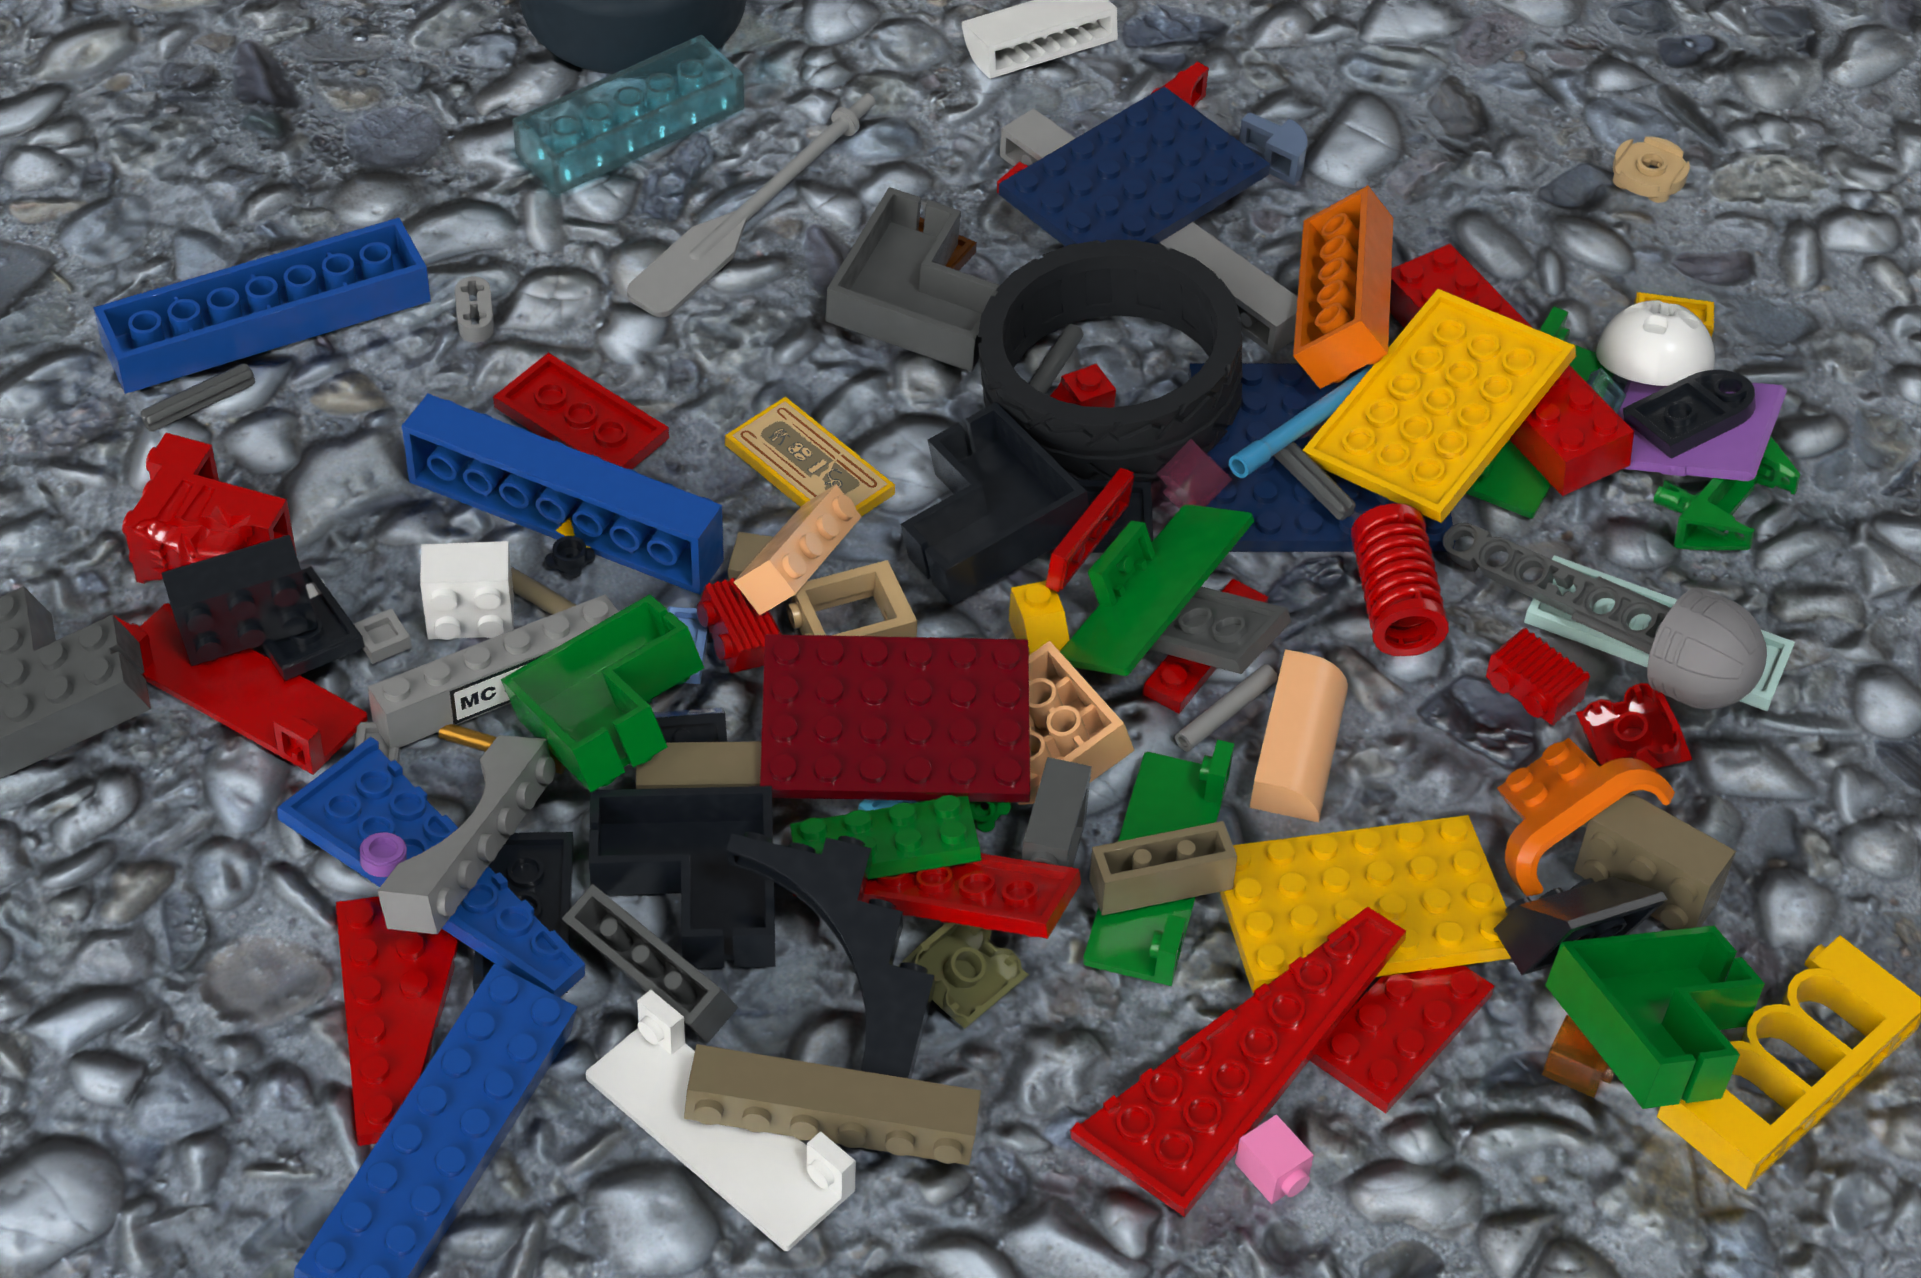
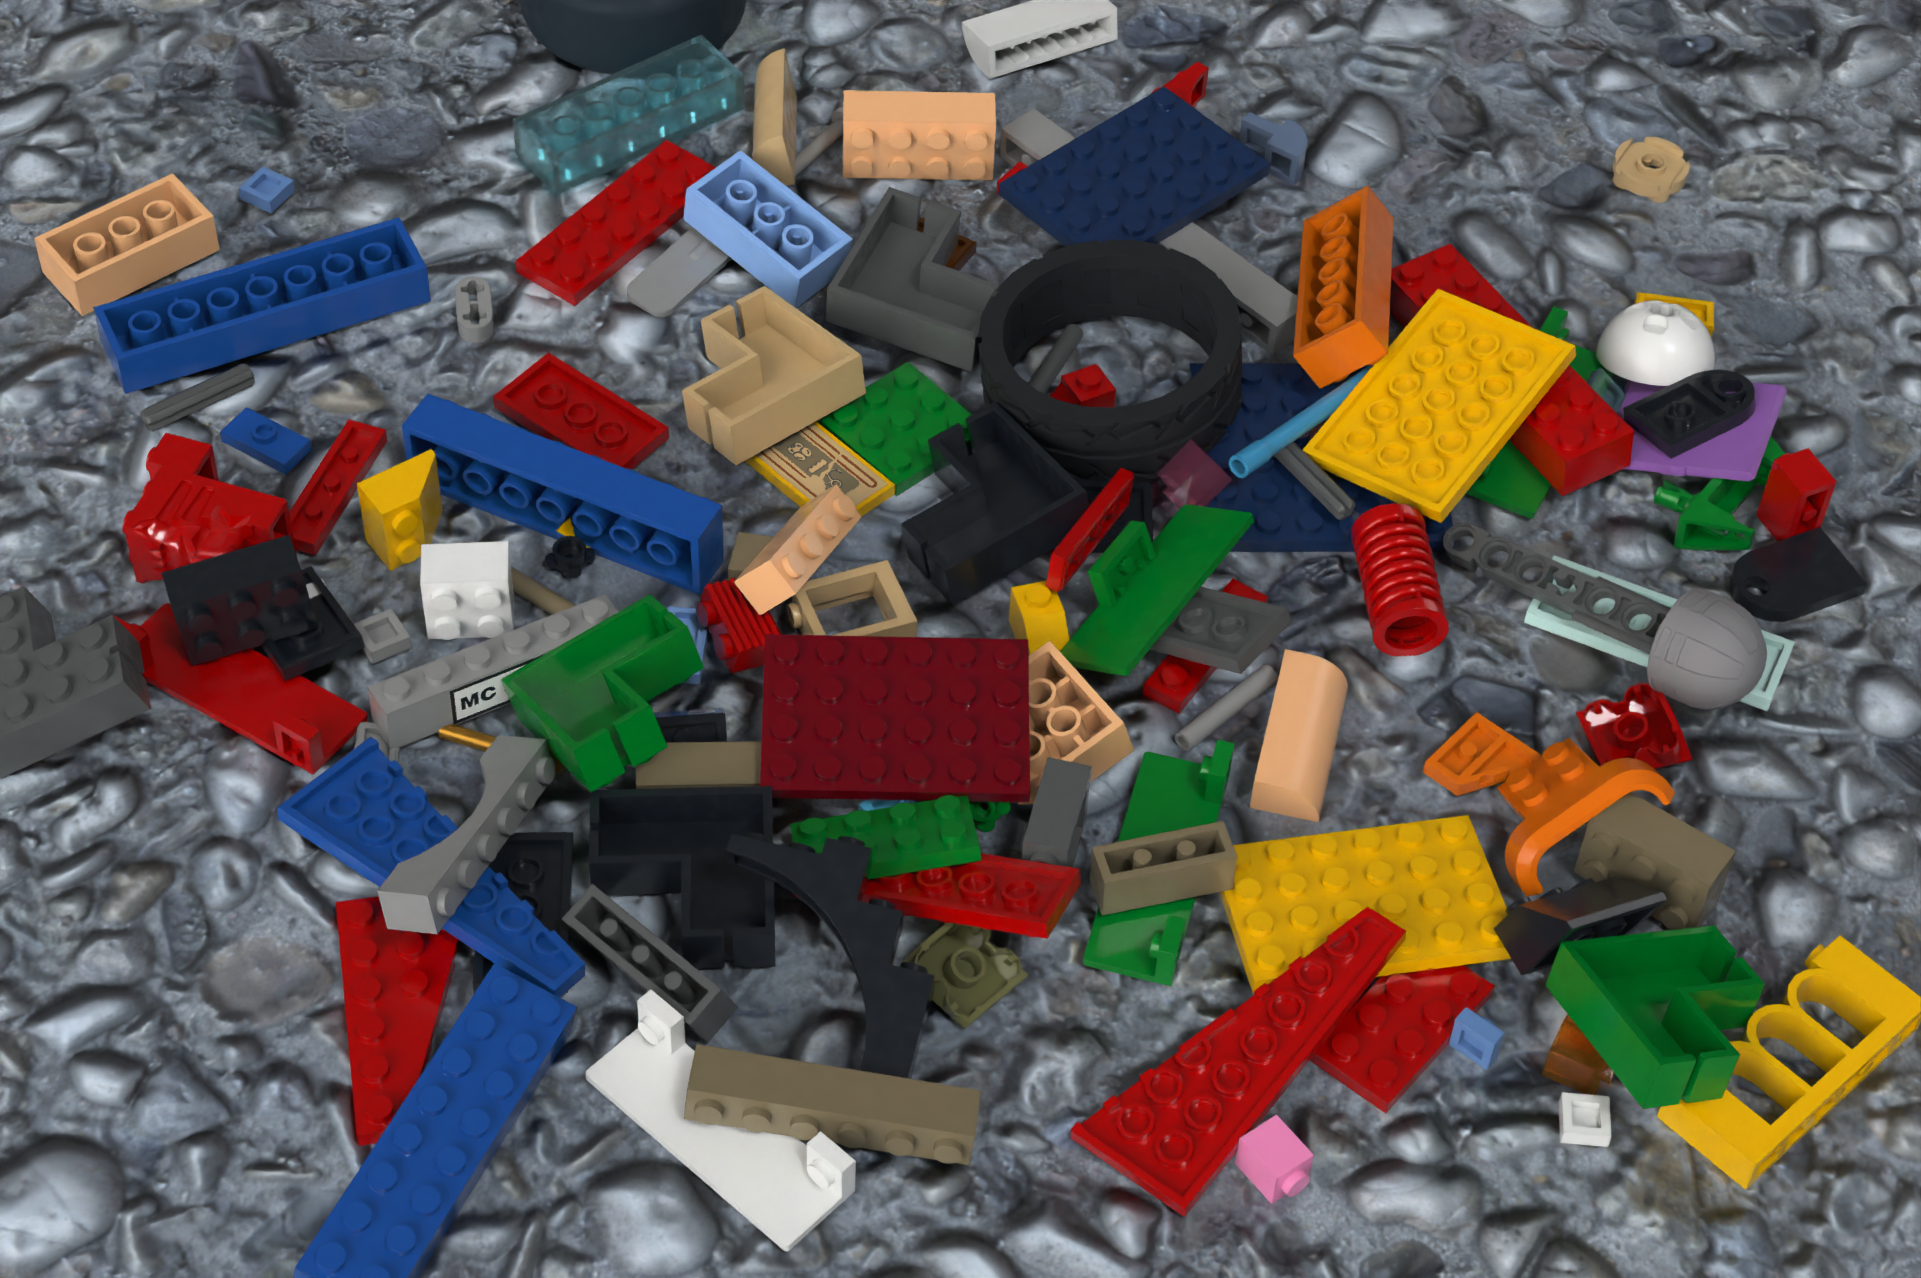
medium lavender tile [360,832,407,877] -> none
red brick [1485,628,1590,726] -> none
none -> light nougat brick [34,173,220,316]
none -> blue plate [220,407,312,475]
none -> medium blue plate [239,166,295,214]
none -> red plate [289,419,388,555]
none -> yellow slope [357,449,443,571]
none -> red plate [515,140,716,306]
none -> tan piece [682,286,866,465]
none -> light blue brick [683,150,853,308]
none -> tan brick [752,48,797,186]
none -> green plate [817,362,972,496]
none -> light nougat brick [843,90,996,180]
none -> orange wing [1423,712,1542,796]
none -> medium blue plate [1449,1007,1505,1070]
none -> white plate [1559,1092,1611,1147]
none -> black tile [1729,527,1867,622]
none -> red brick [1756,448,1837,542]

